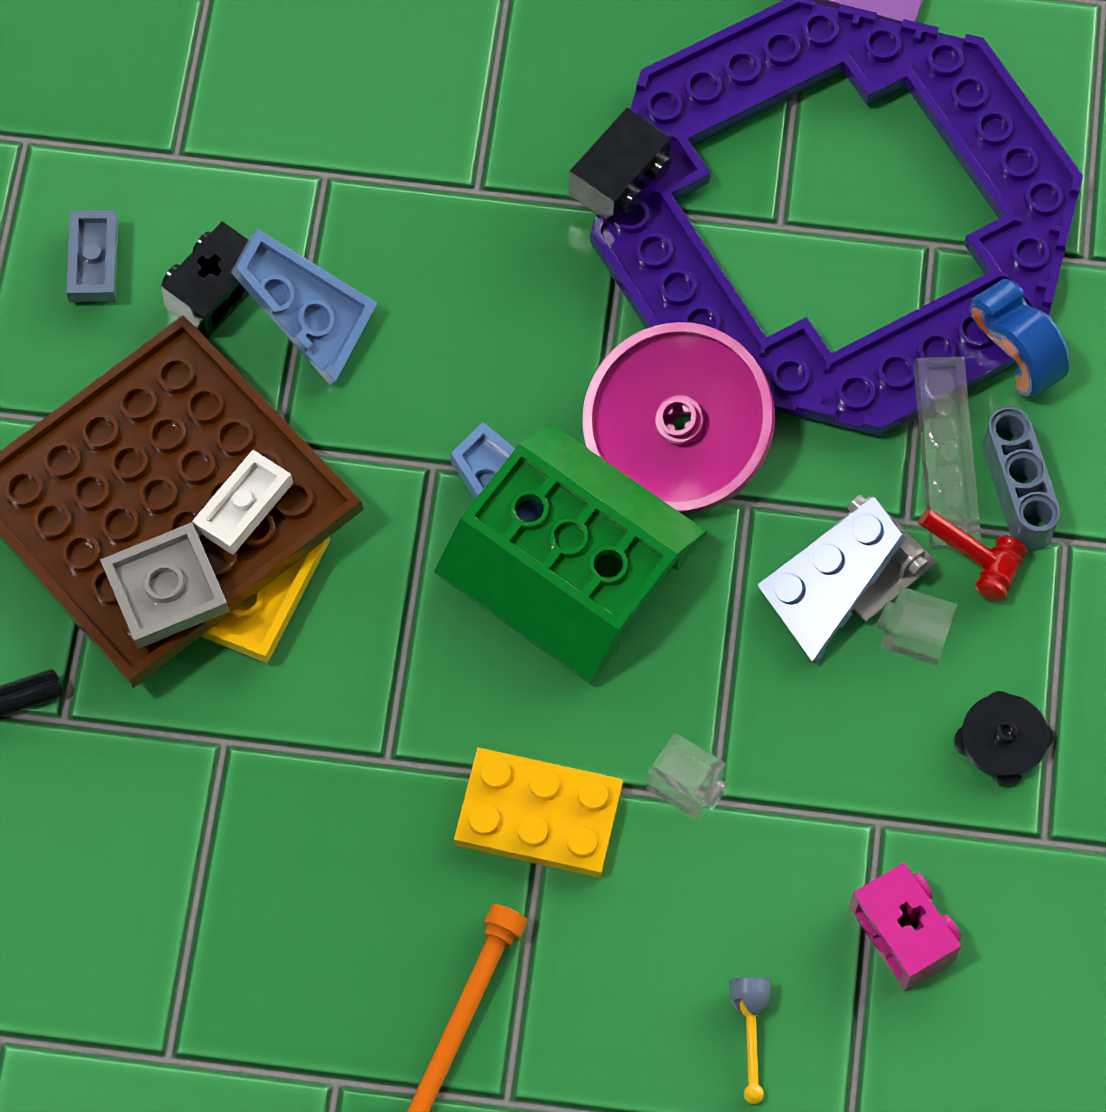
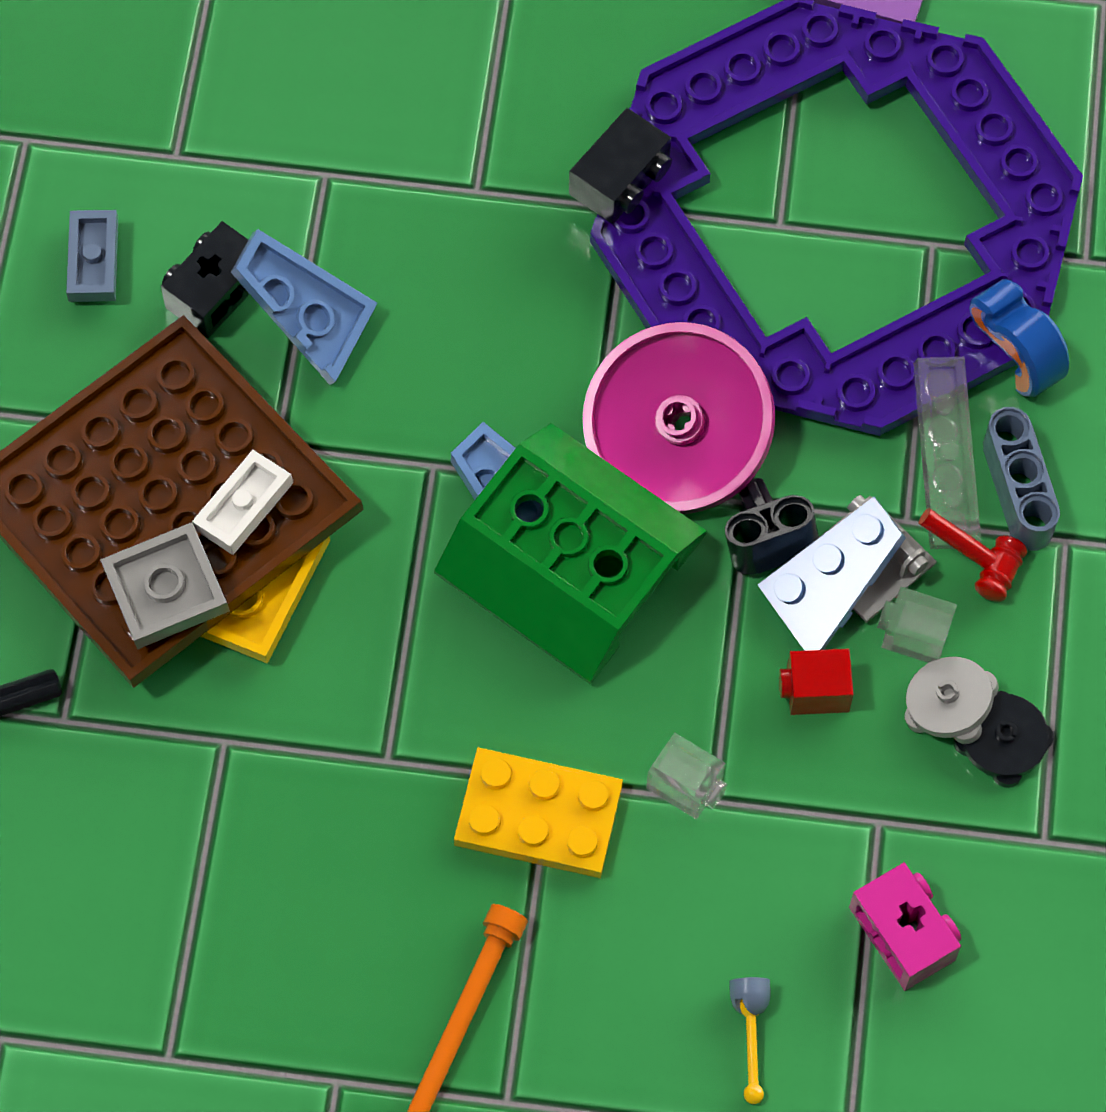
none -> black beam [725,478,819,575]
none -> red brick [779,649,854,715]
none -> light grey piece [905,657,999,744]

